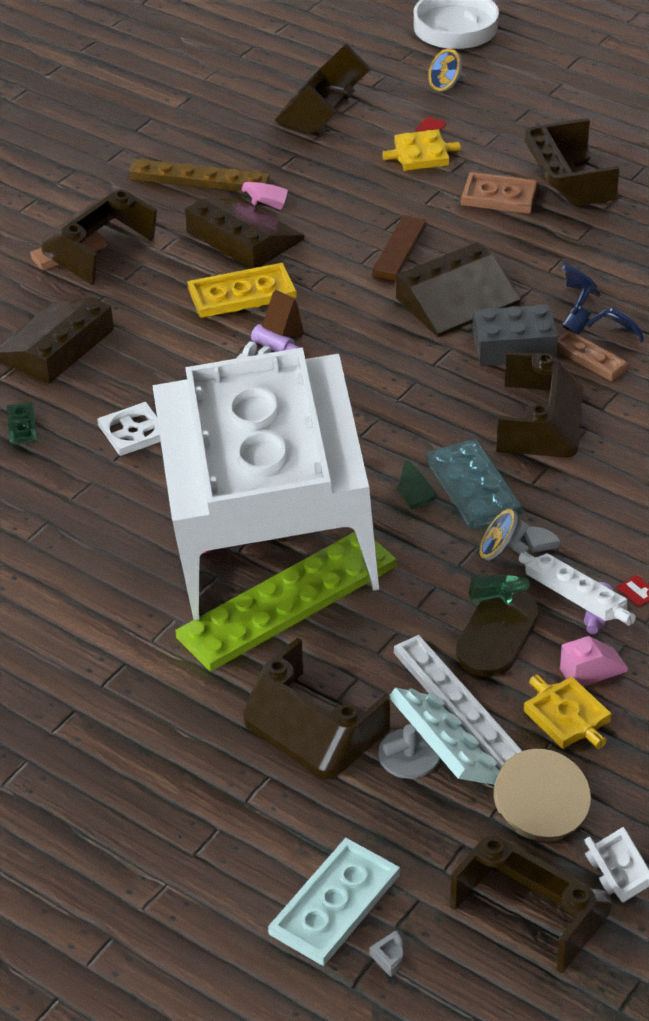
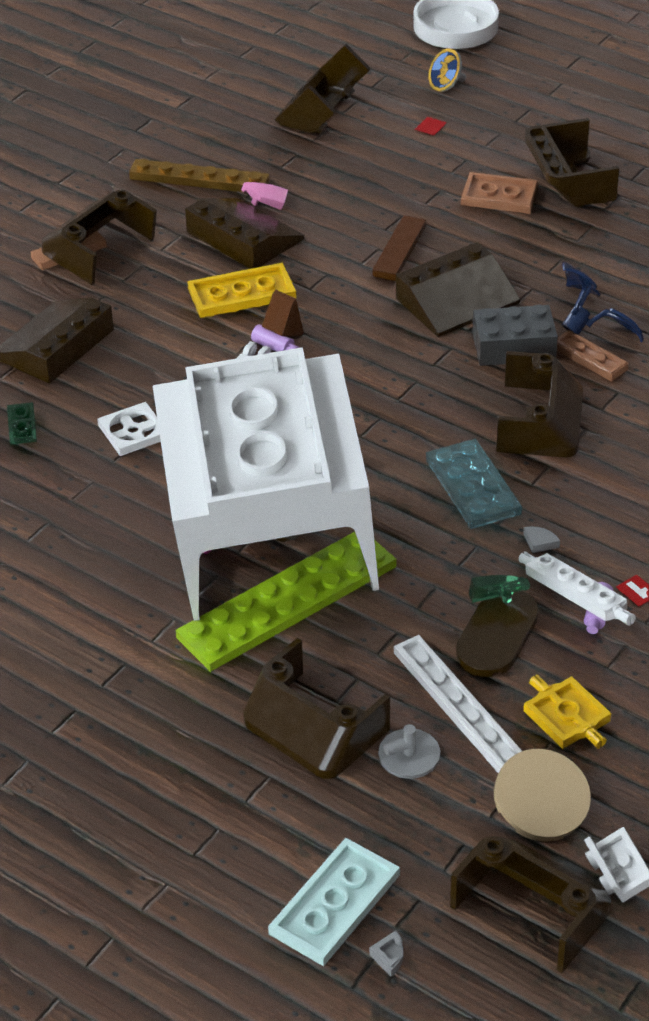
yellow plate [382,129,460,171] -> none
light aqua plate [389,687,500,785] -> none
clear green slope [396,461,437,510] -> none
shield [479,509,530,561] -> none
bright pink slope [560,636,628,687] -> none

